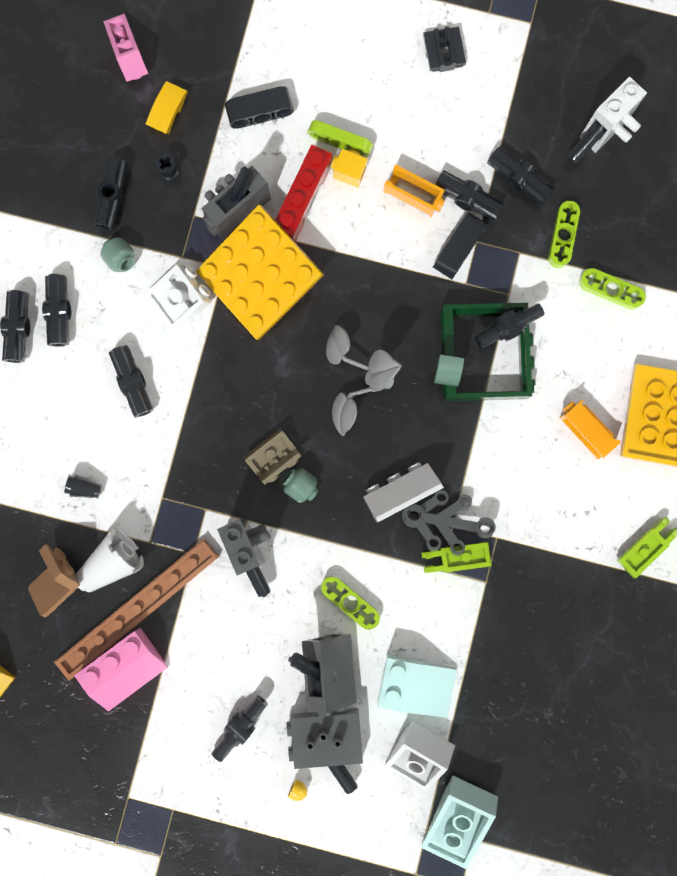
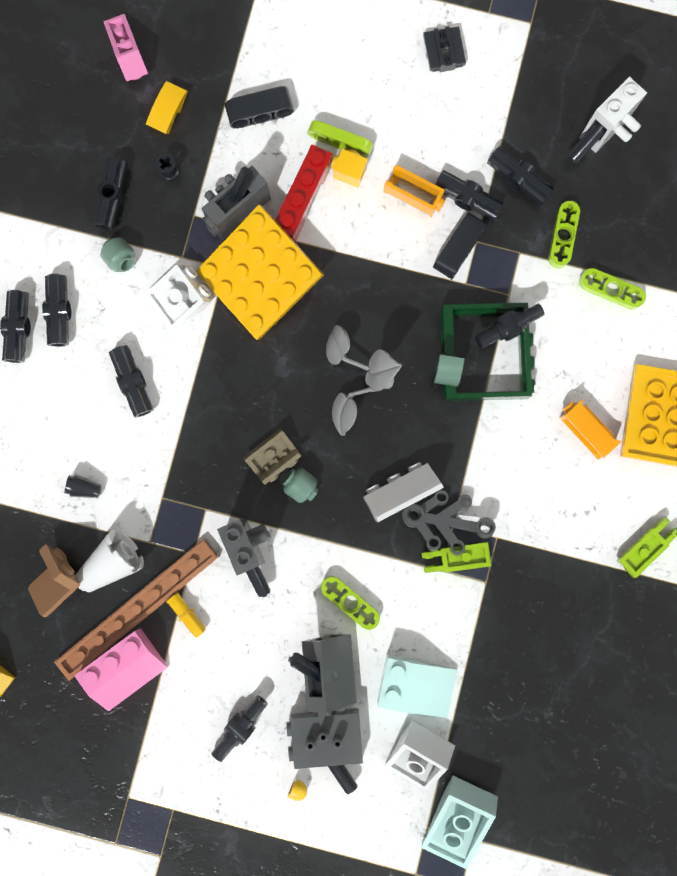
none -> yellow axle [166,592,206,638]

